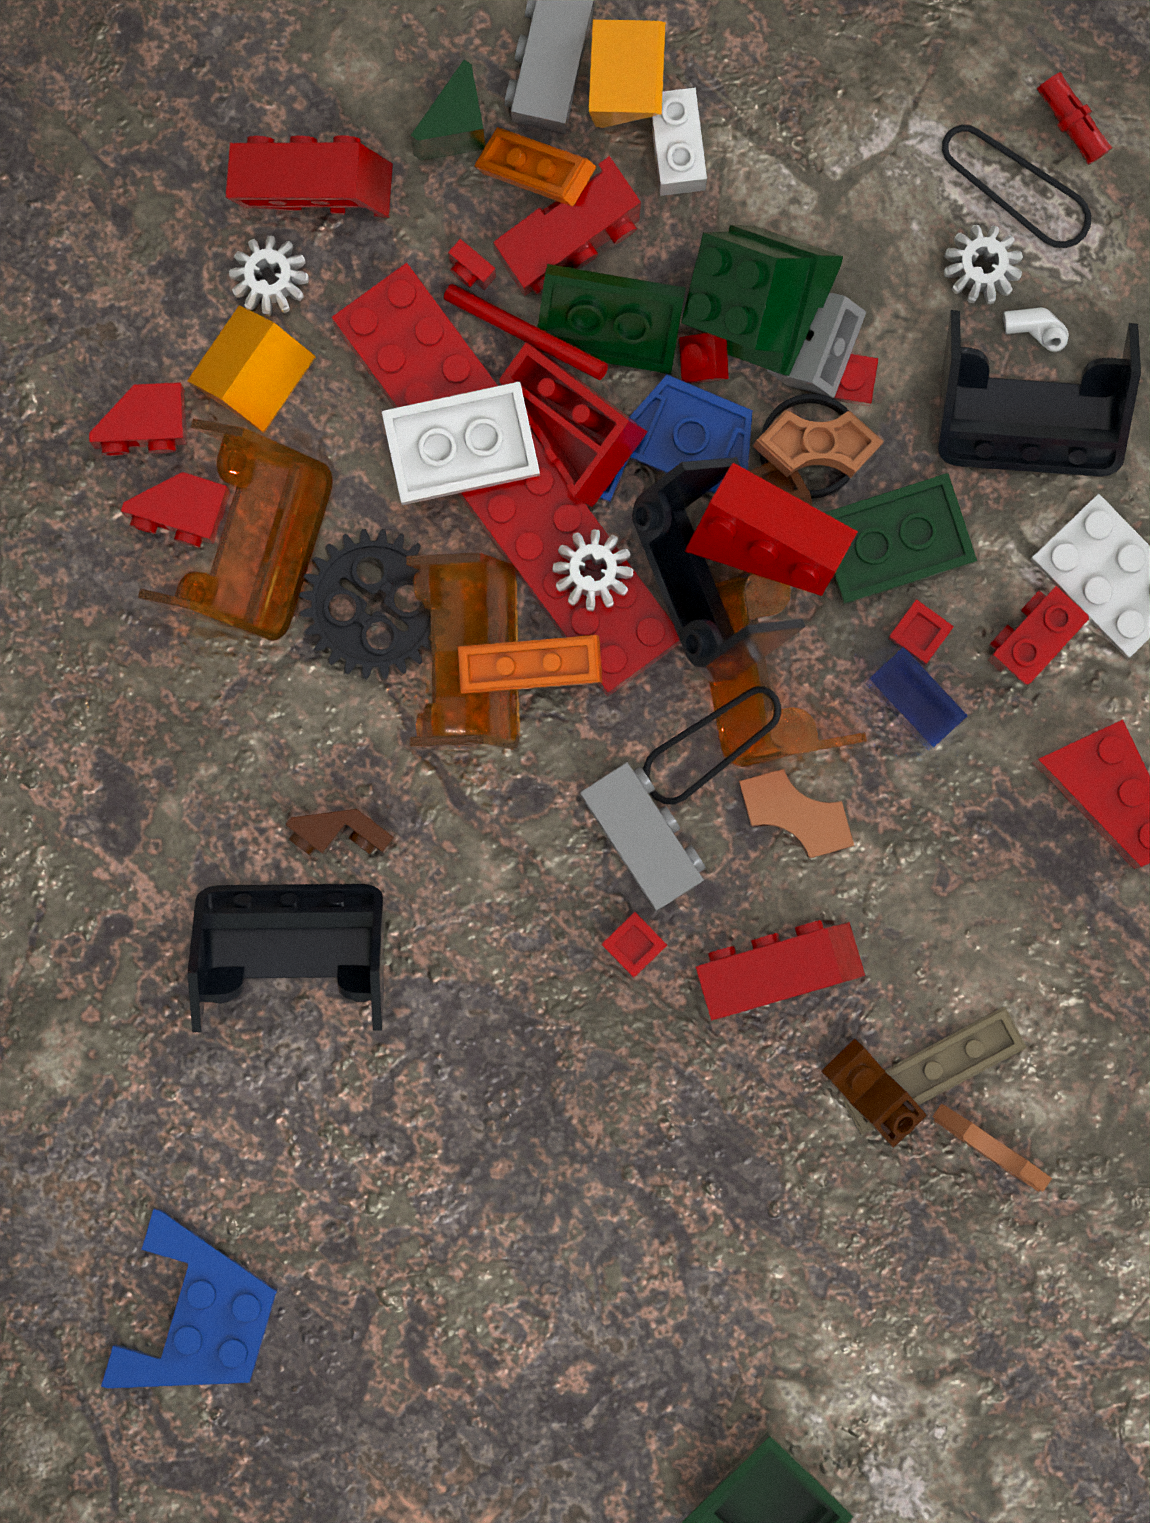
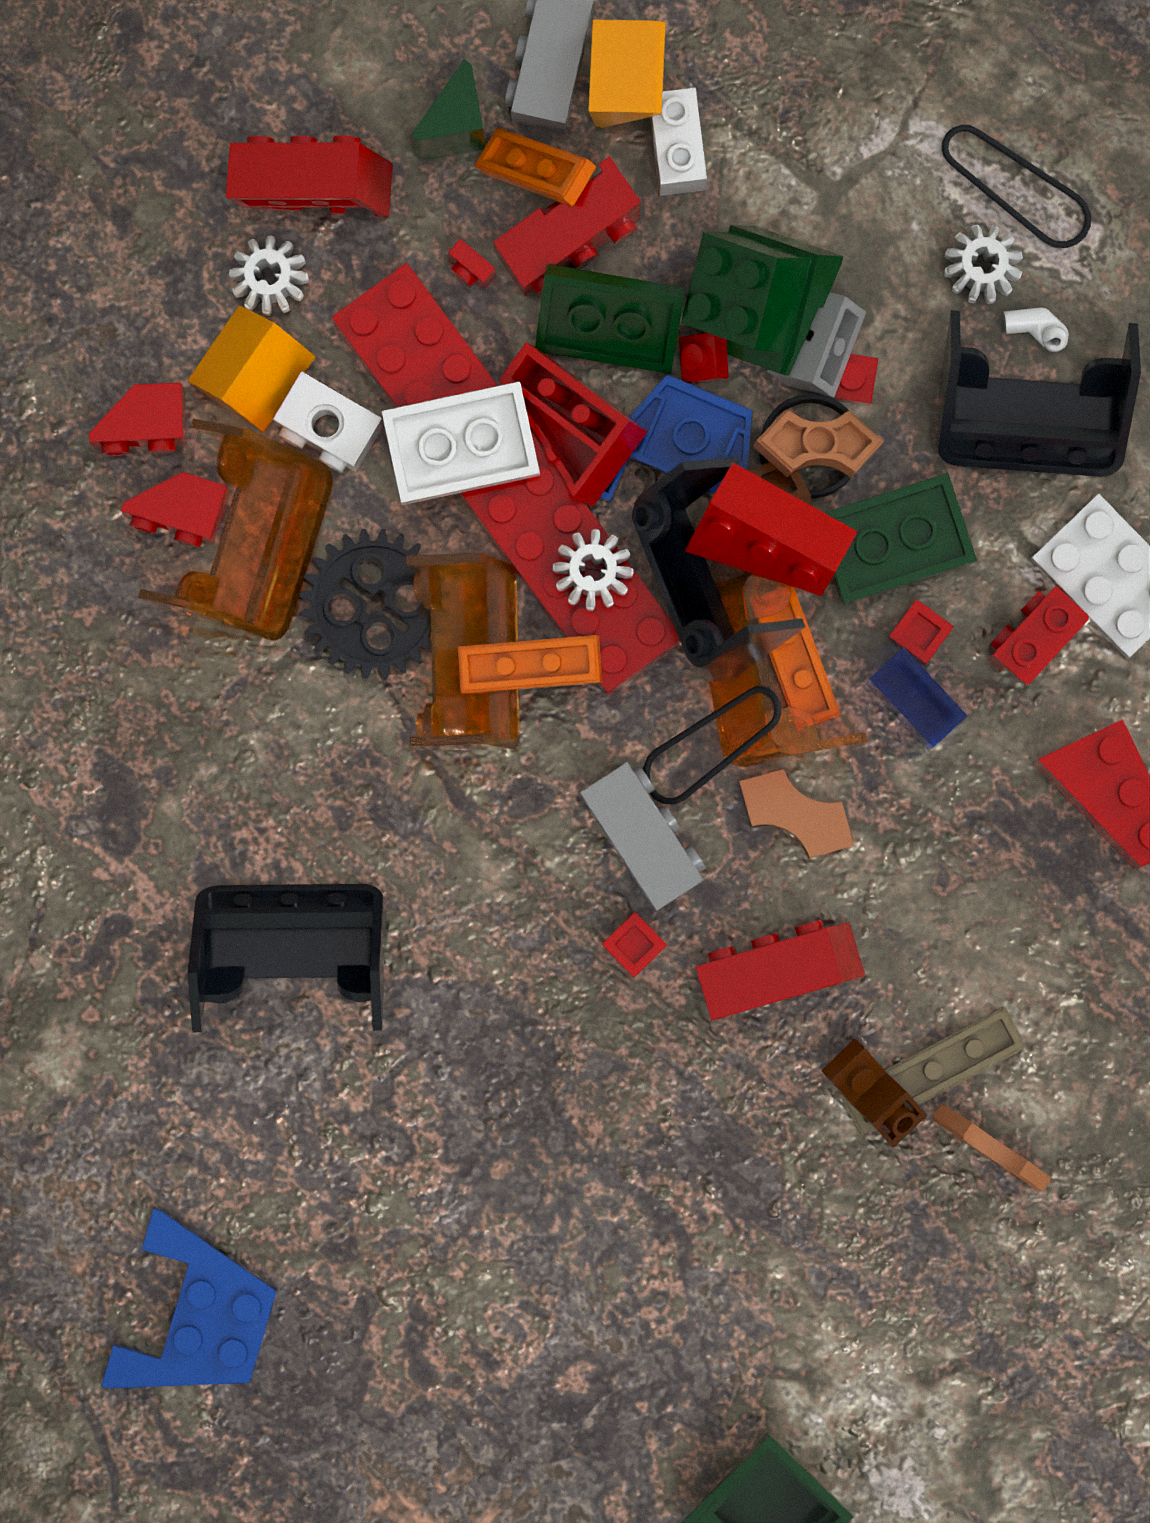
reddish brown slope [285,809,396,856] -> none
red bar [444,284,608,380] -> none
red pin [1036,72,1113,165] -> none
none -> white brick [273,371,384,473]
none -> orange tile [749,586,841,732]

